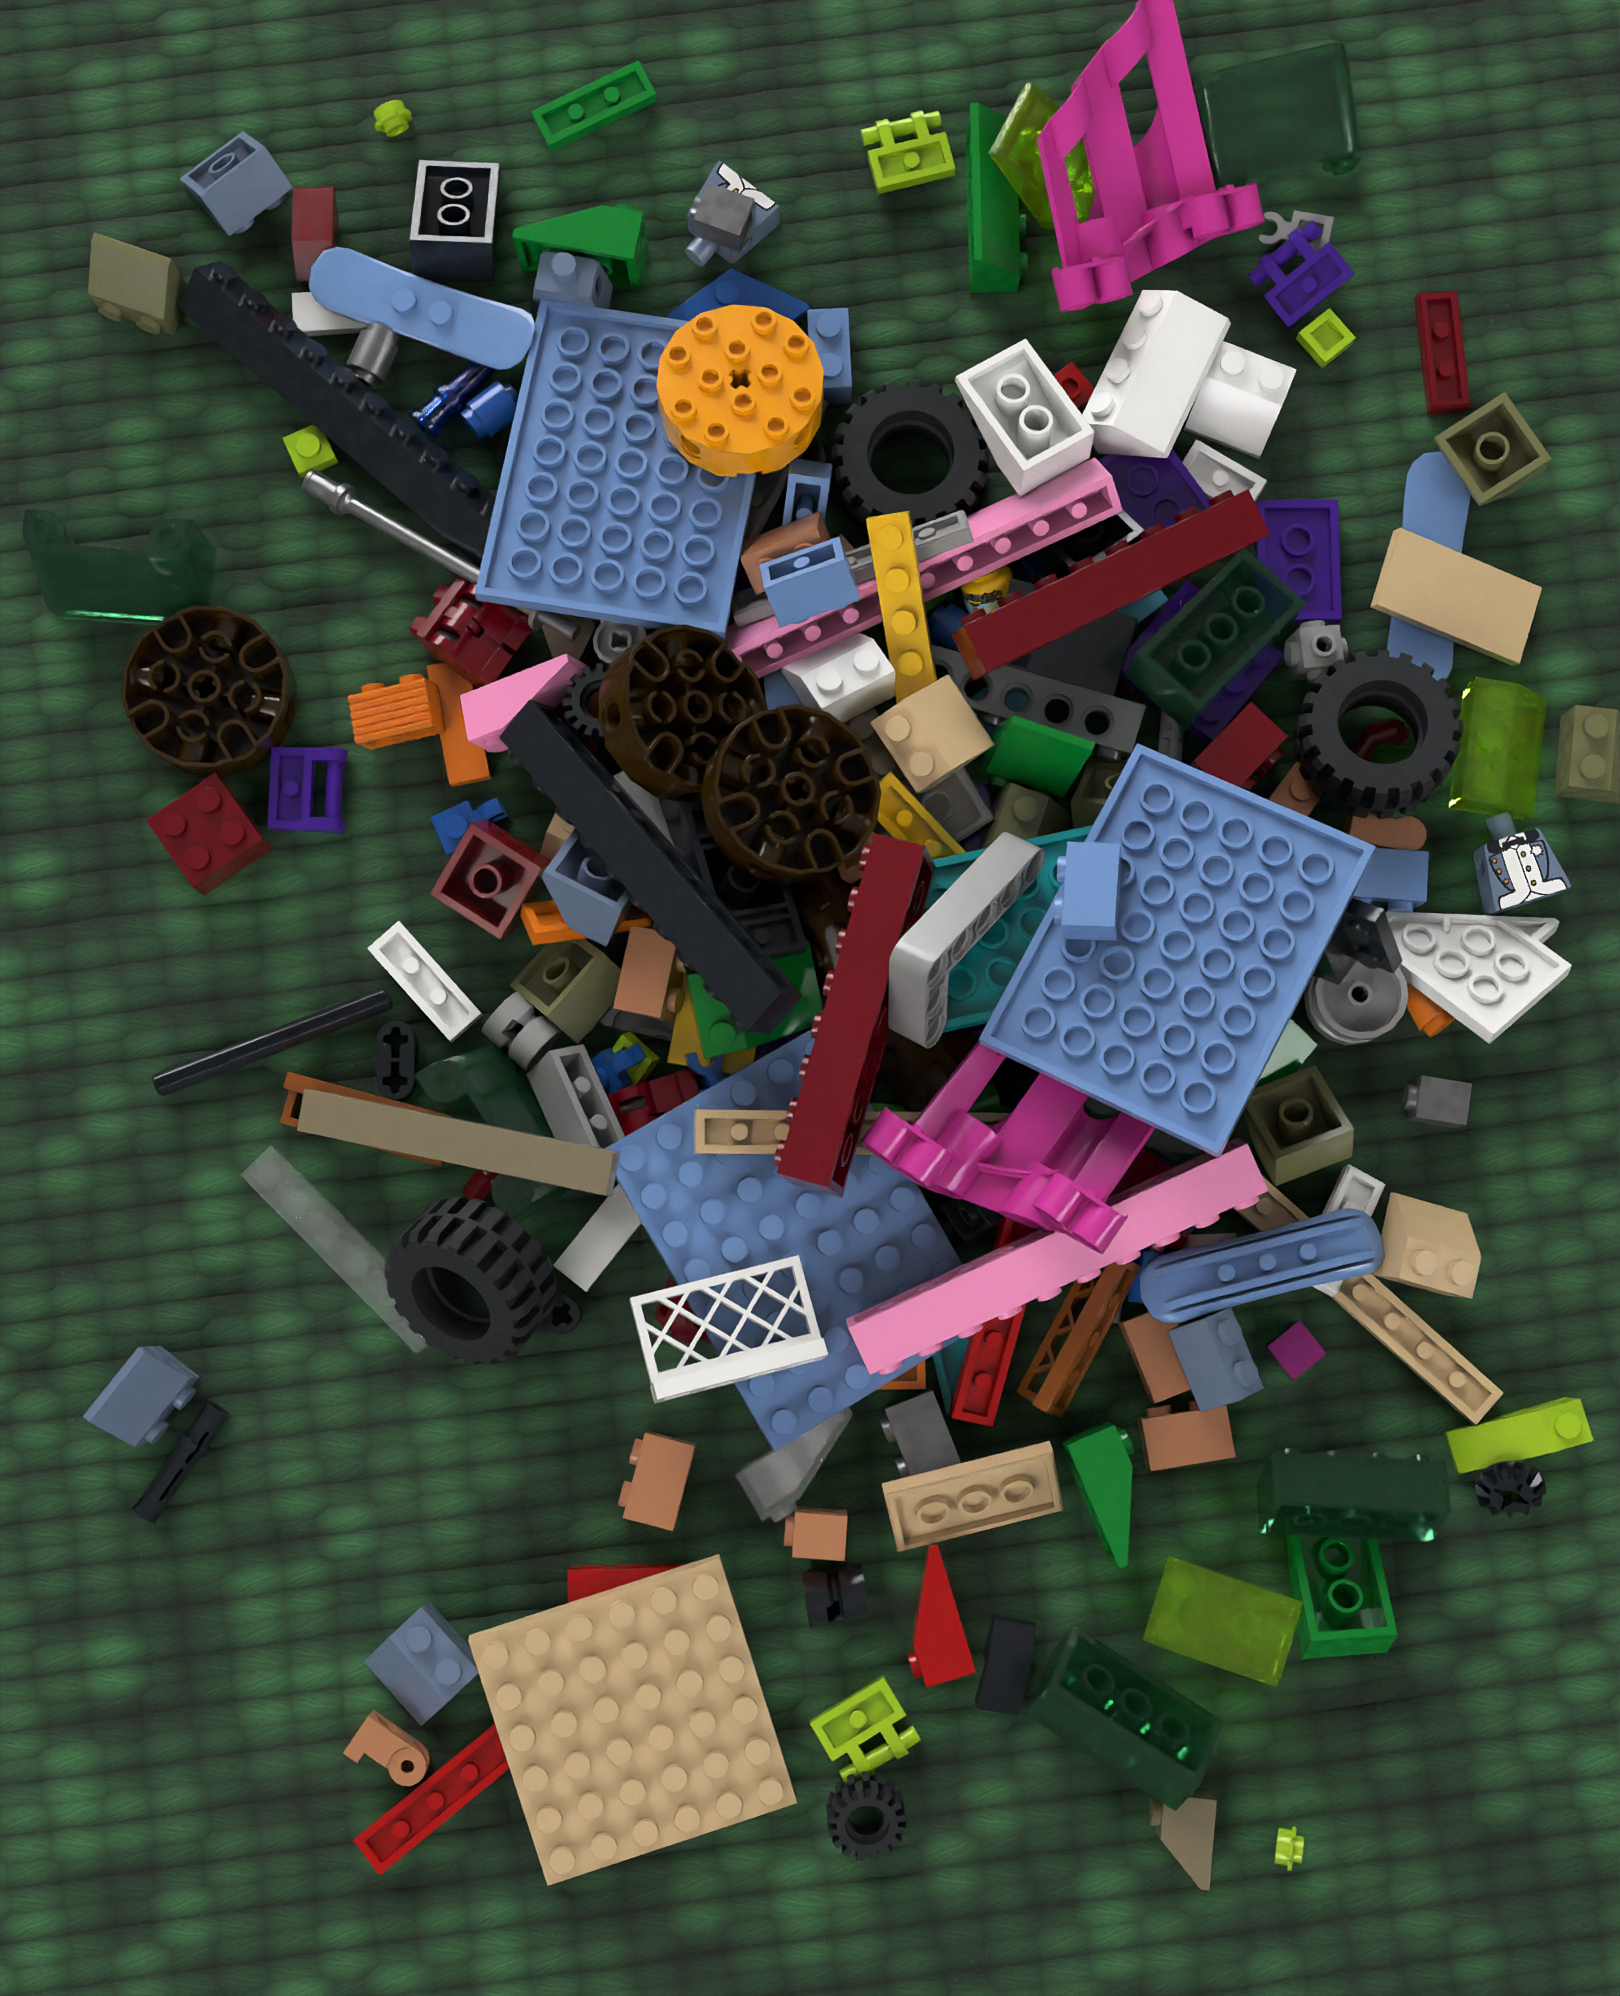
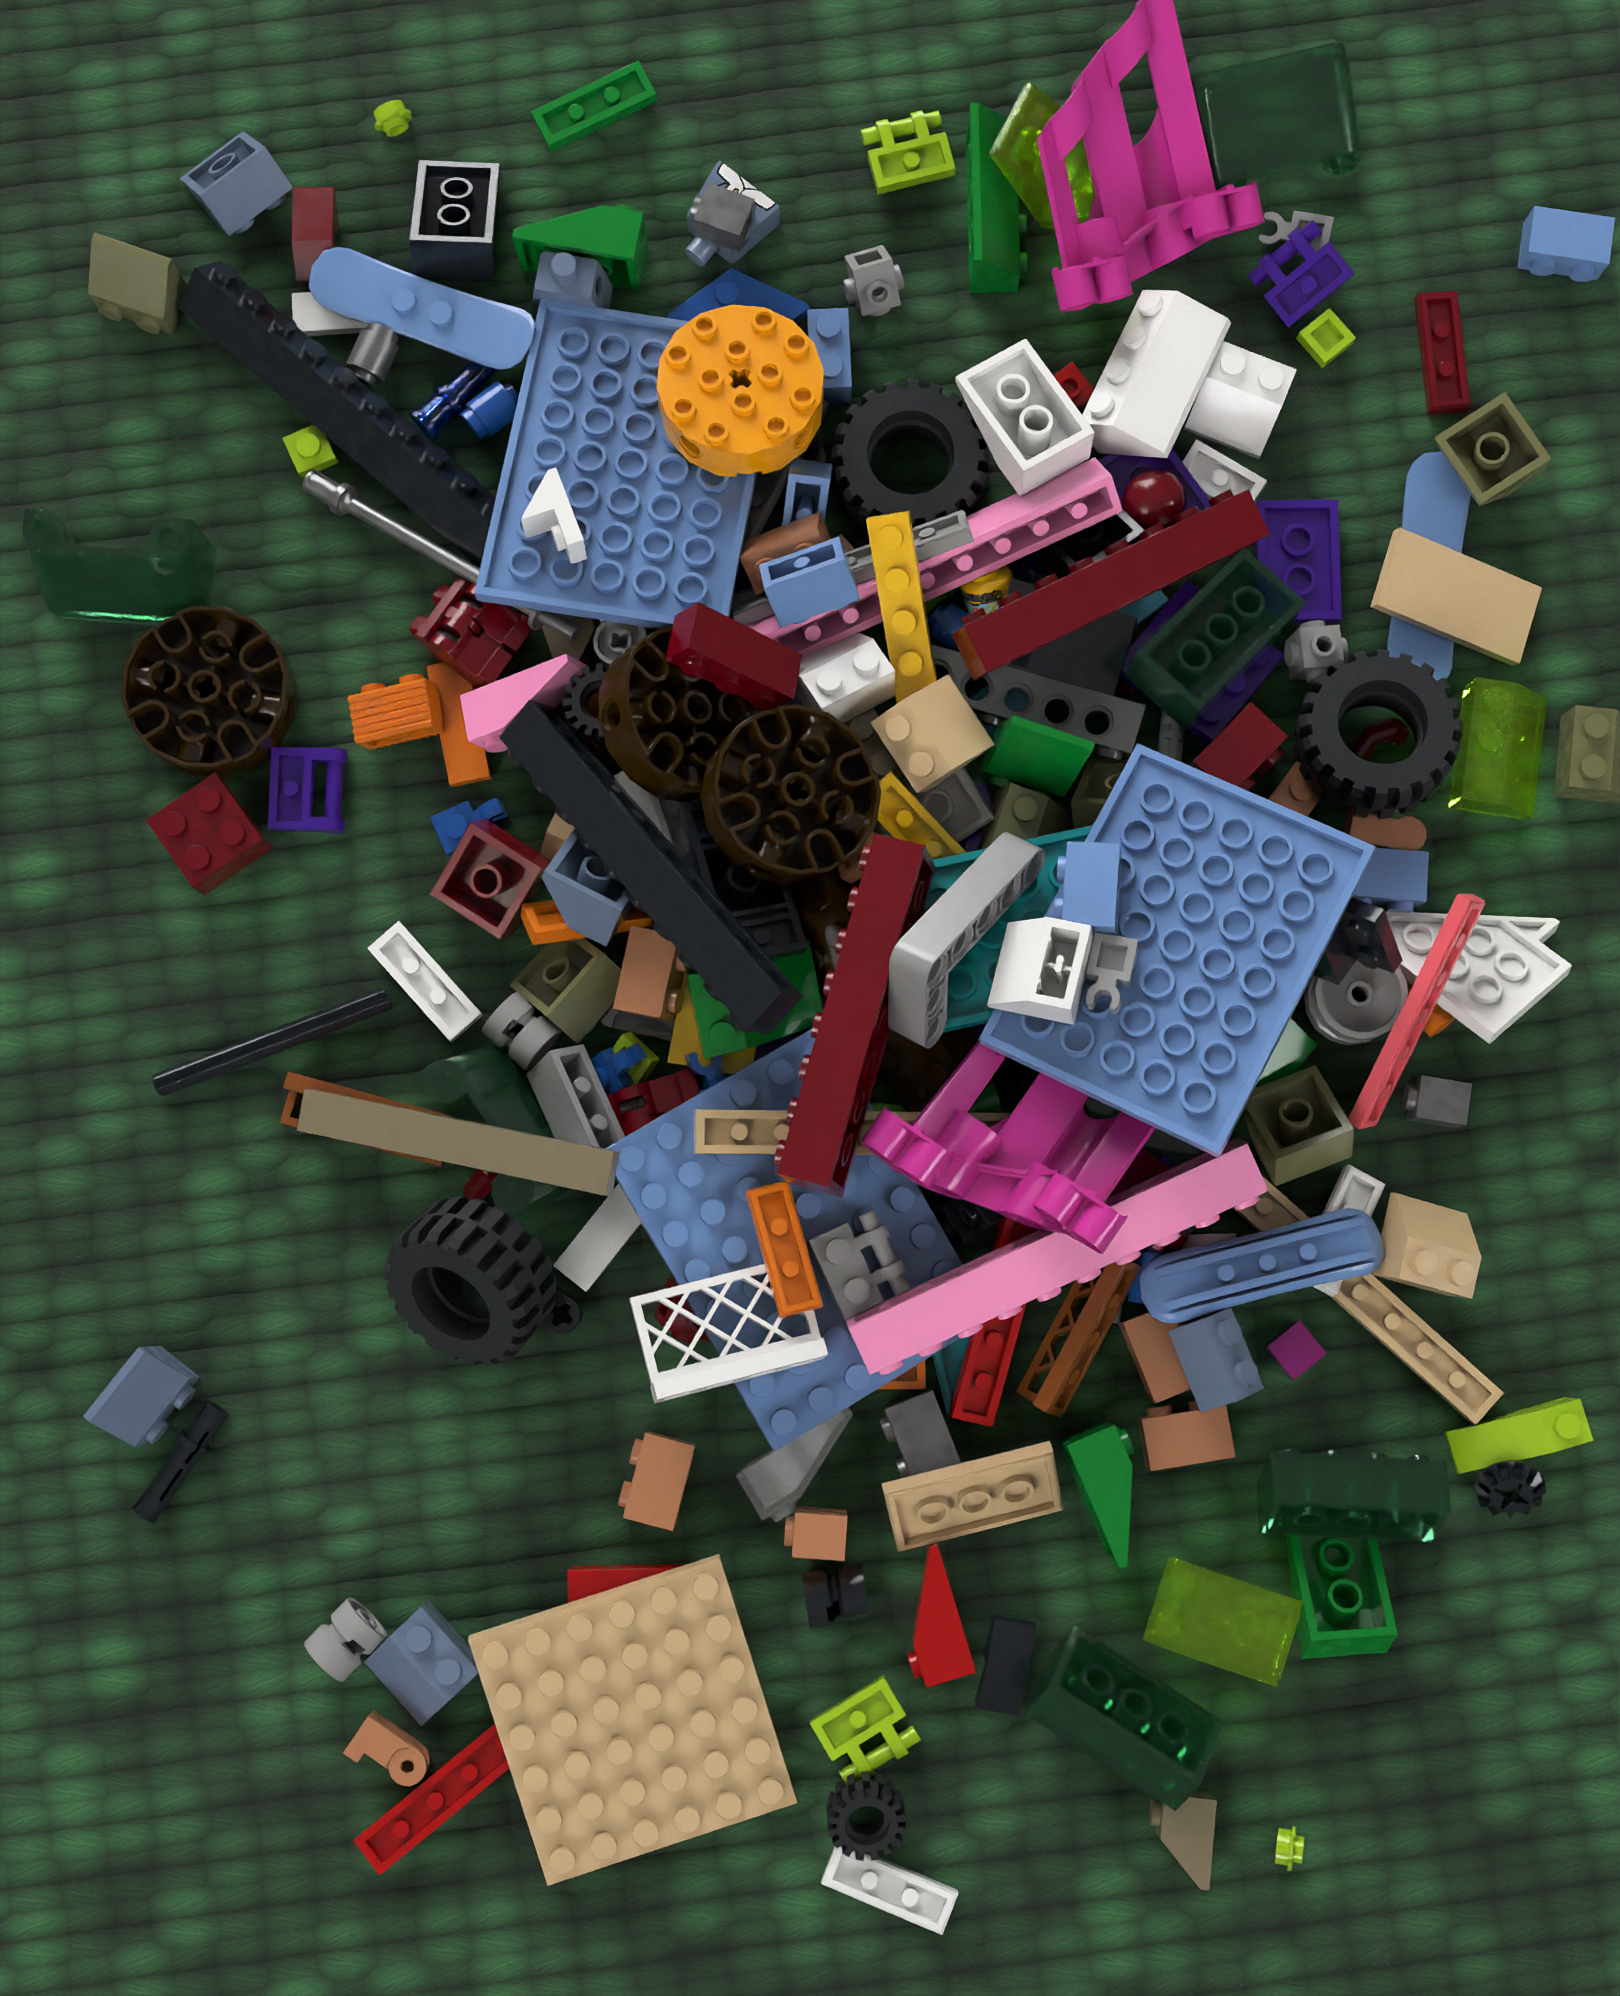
clear plate [241,1145,428,1354] -> none
black beam [376,1021,418,1101] -> none
torso [1473,812,1571,916] -> none
none -> light grey wheel [304,1597,388,1682]
none -> white slope [521,468,587,564]
none -> dark red brick [665,602,802,710]
none -> orange tile [745,1180,823,1319]
none -> light grey plate [806,1209,910,1320]
none -> white tile [821,1846,959,1935]
none -> light grey brick [843,245,904,316]
none -> white slope [987,917,1093,1025]
none -> light grey plate [1086,932,1139,1014]
none -> dark red hair [1120,468,1187,530]
none -> coral tile [1348,894,1485,1129]
none -> medium blue brick [1517,206,1615,282]

